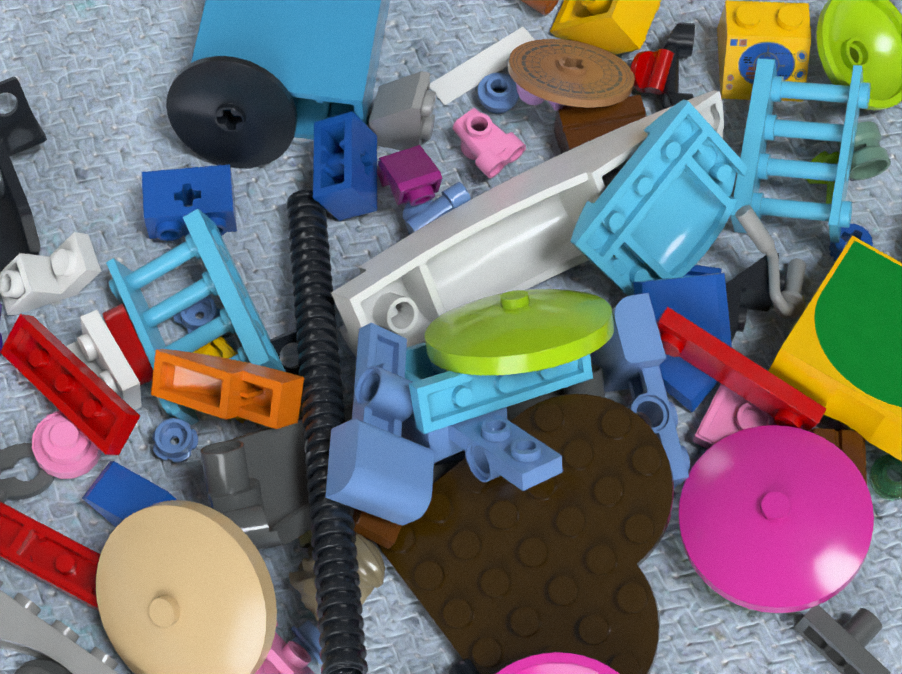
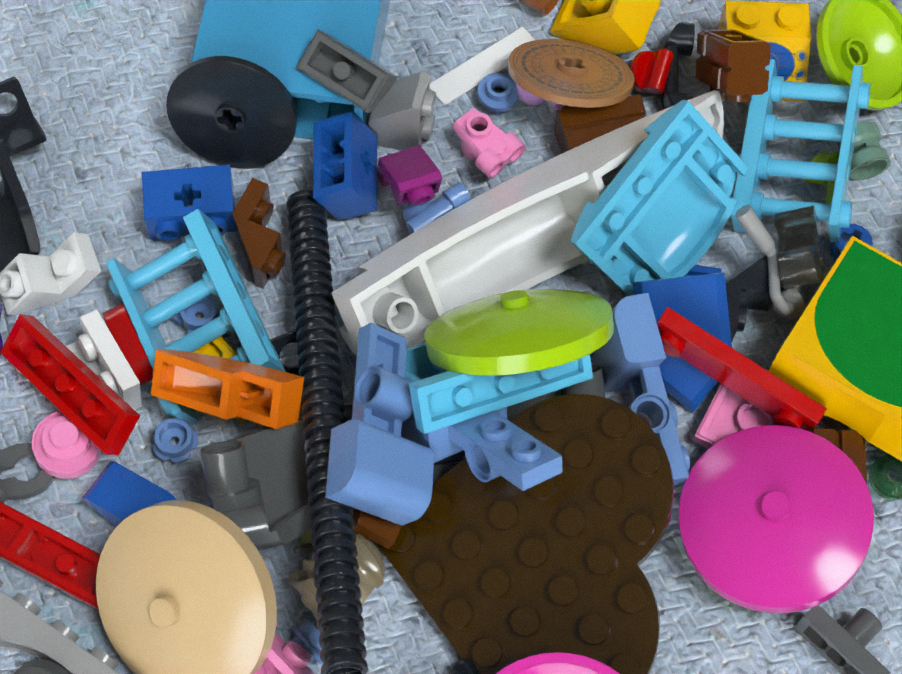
none -> reddish brown slope [232,178,286,289]
none -> dark grey slope [296,29,398,113]
none -> reddish brown brick [695,29,771,102]
none -> clear smoke leg [775,205,825,290]

